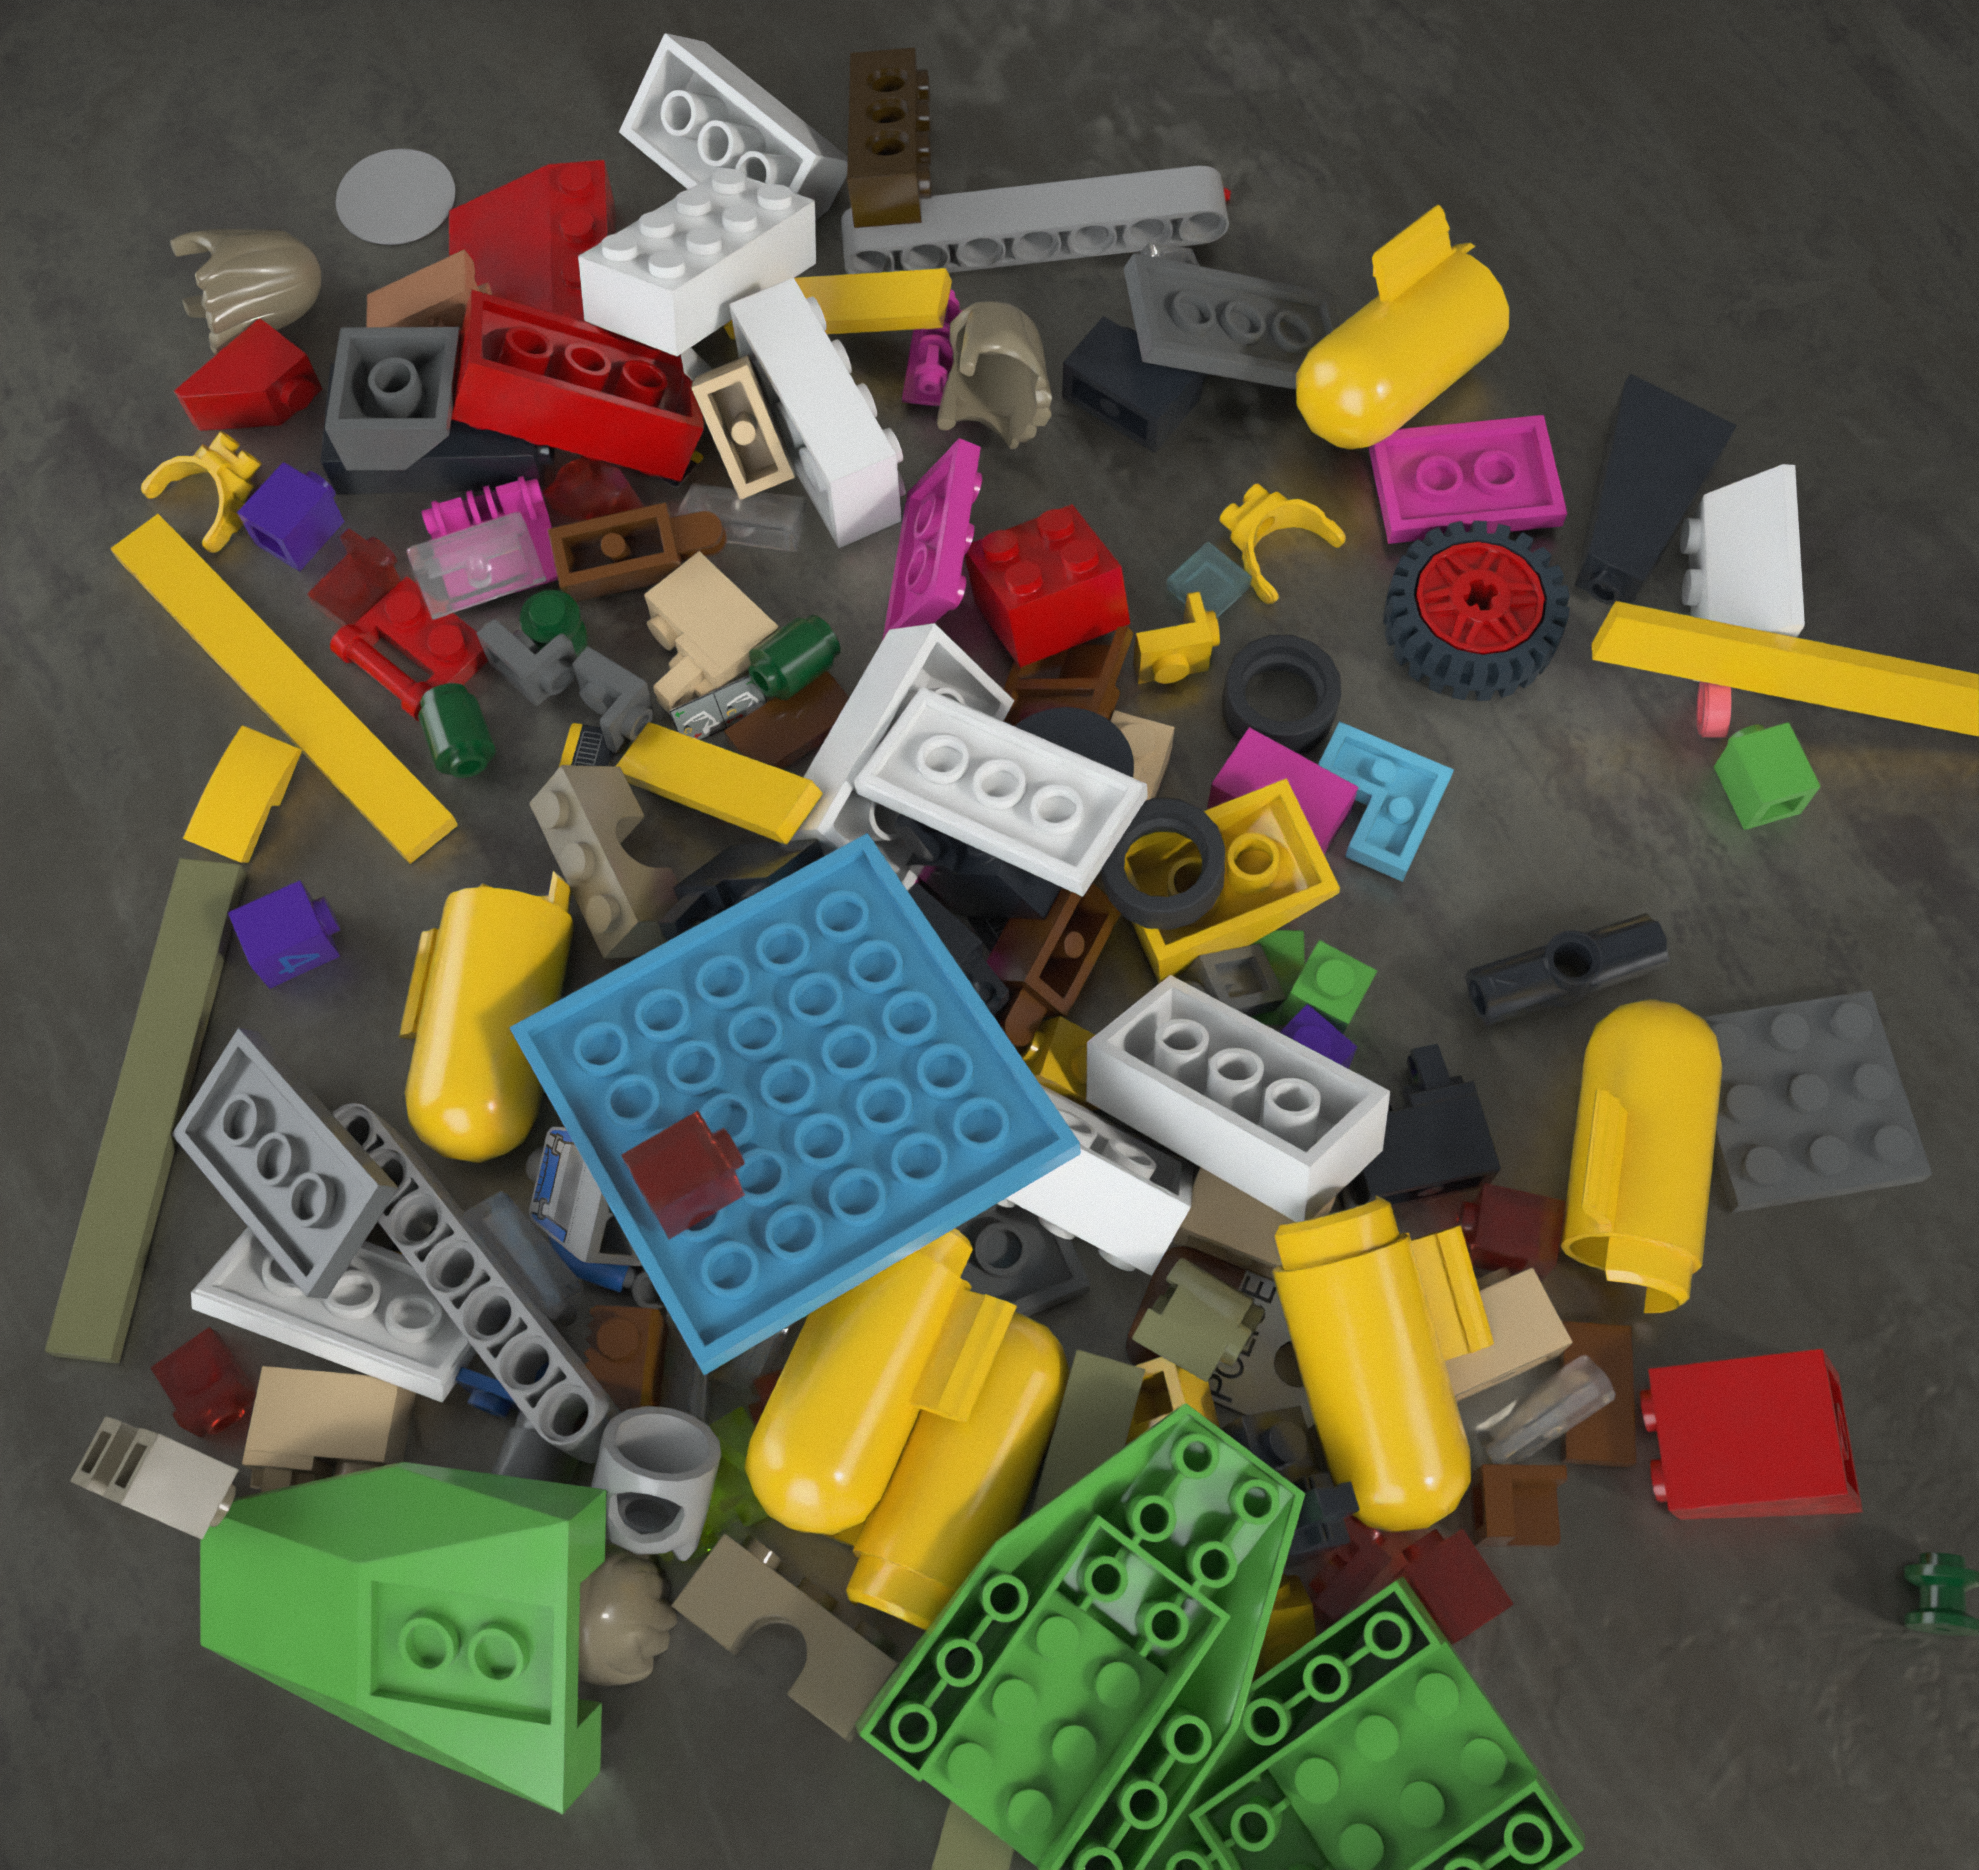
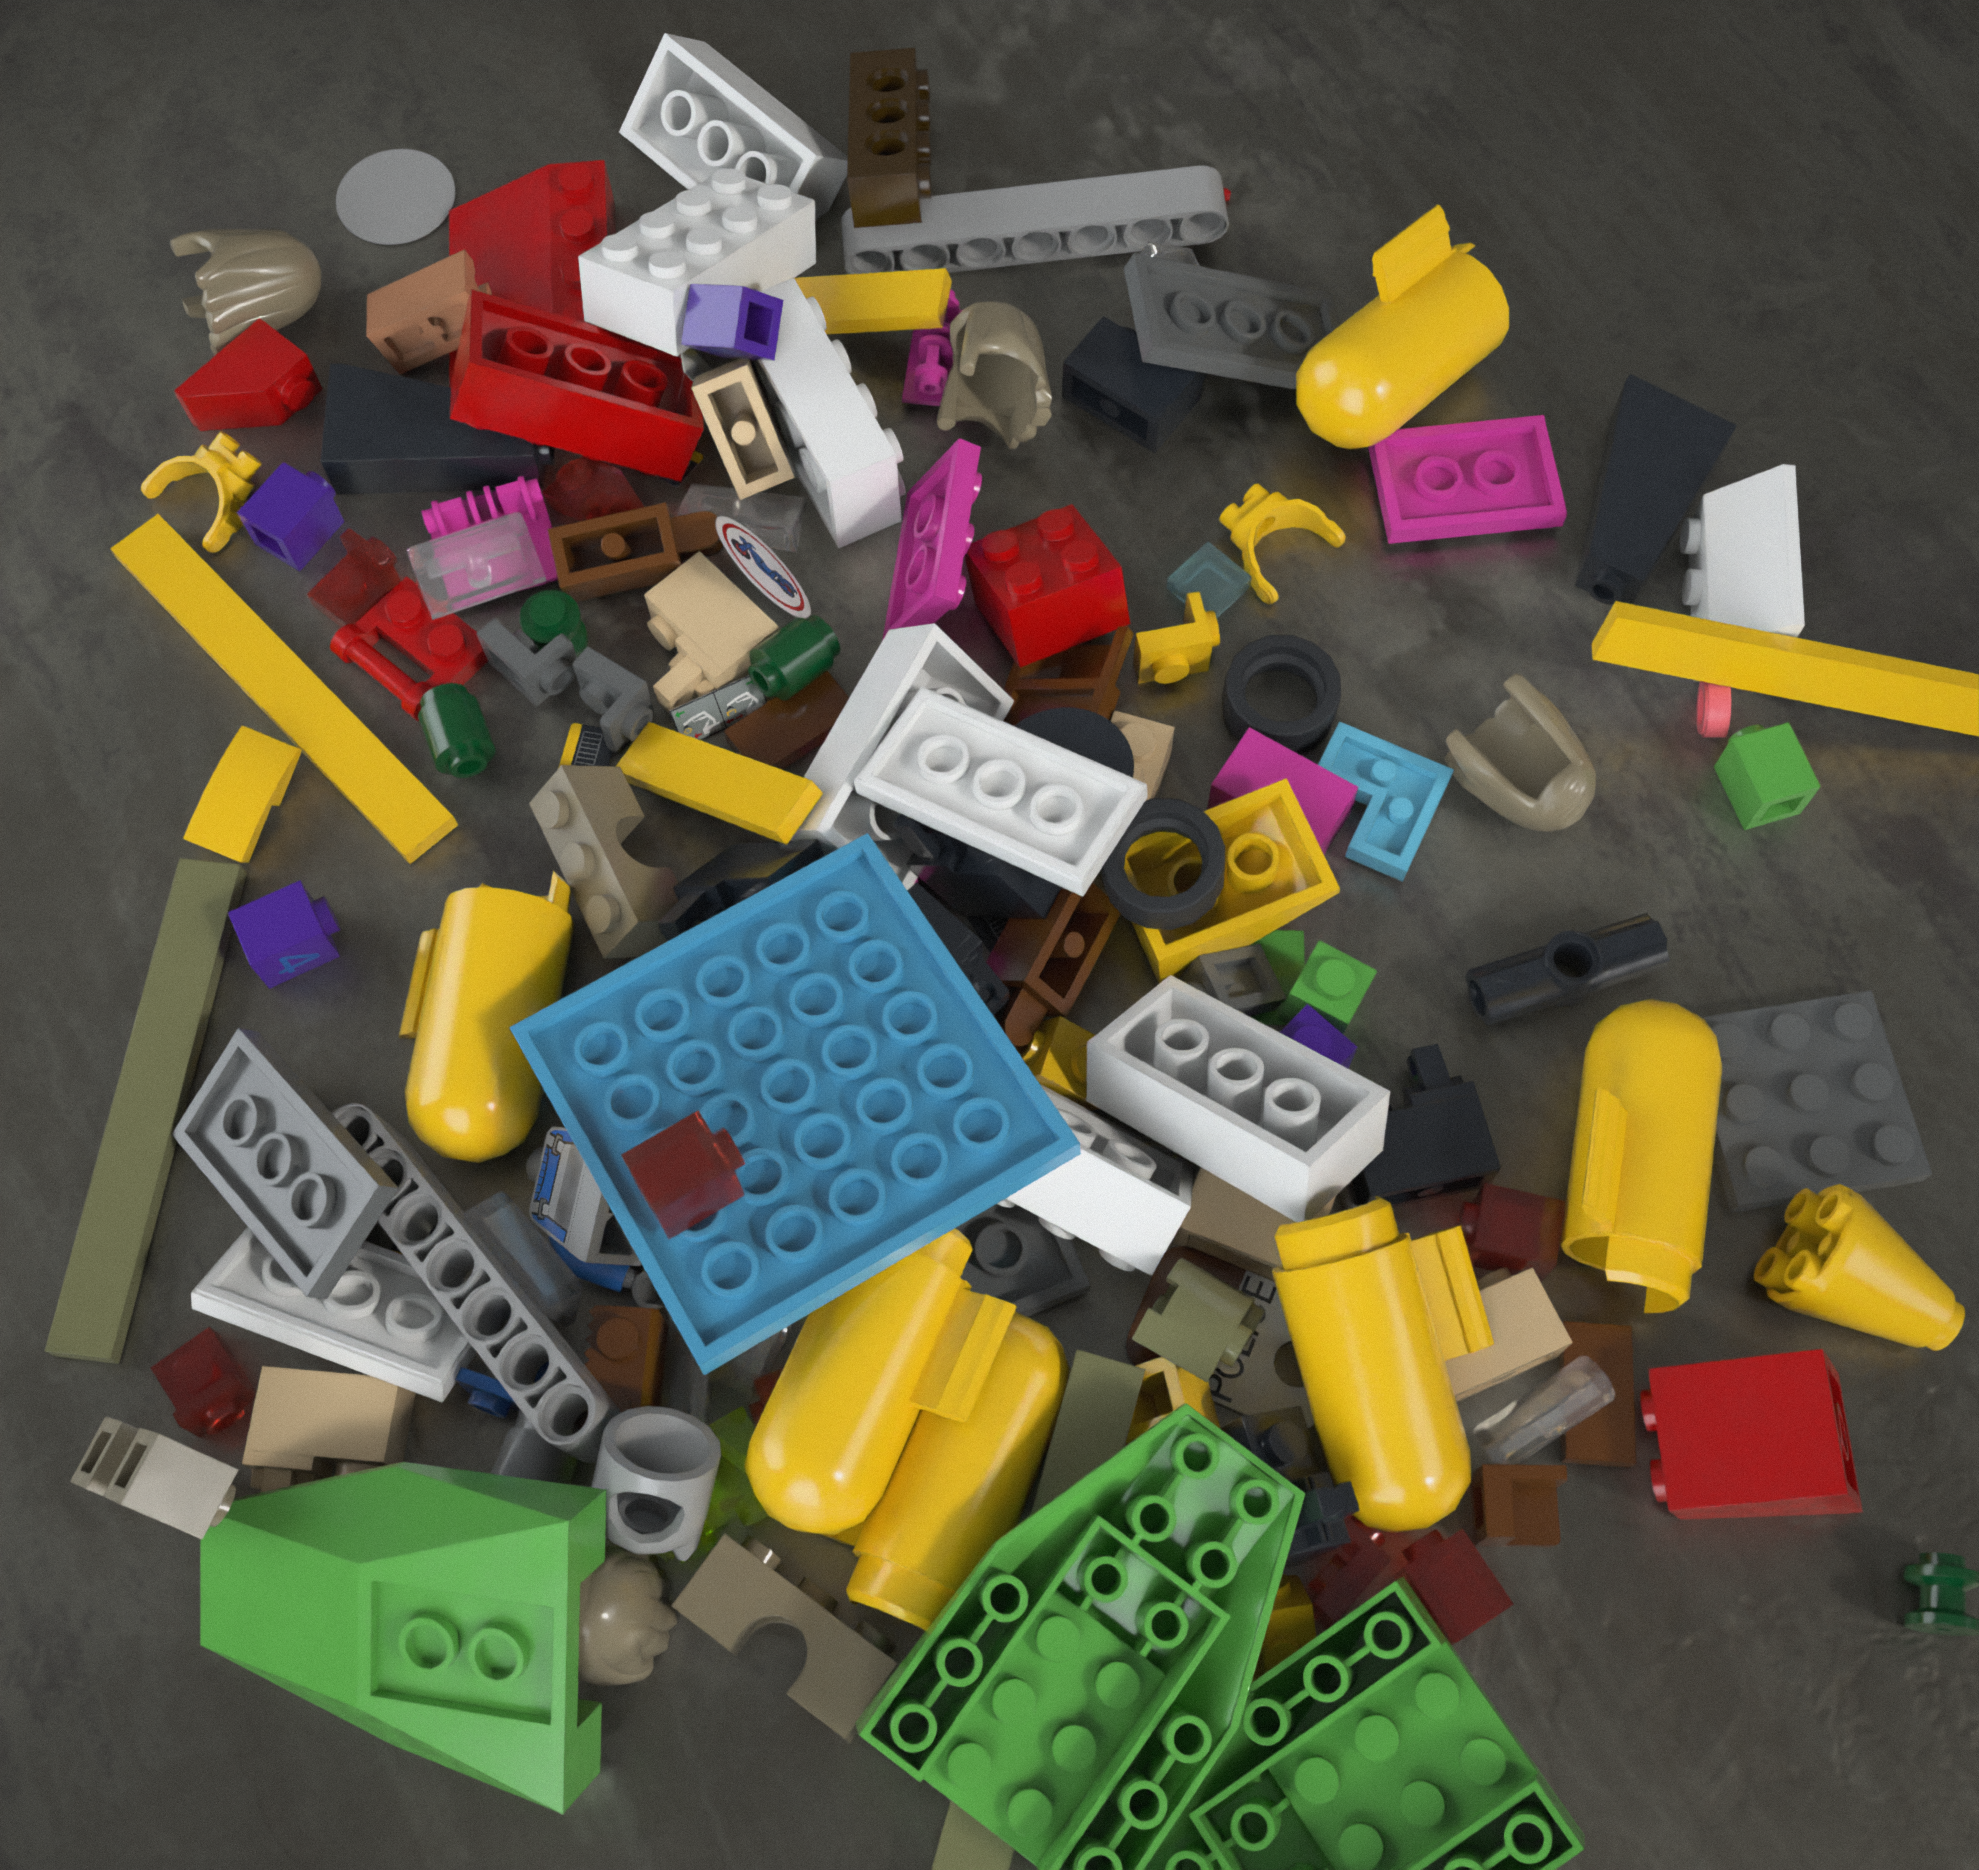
dark grey slope [325,327,462,470] -> none
wheel [1383,520,1570,701] -> none
none -> dark purple brick [681,284,784,361]
none -> white sticker [715,516,811,619]
none -> dark tan hair [1444,673,1597,832]
none -> yellow cone [1754,1184,1965,1351]

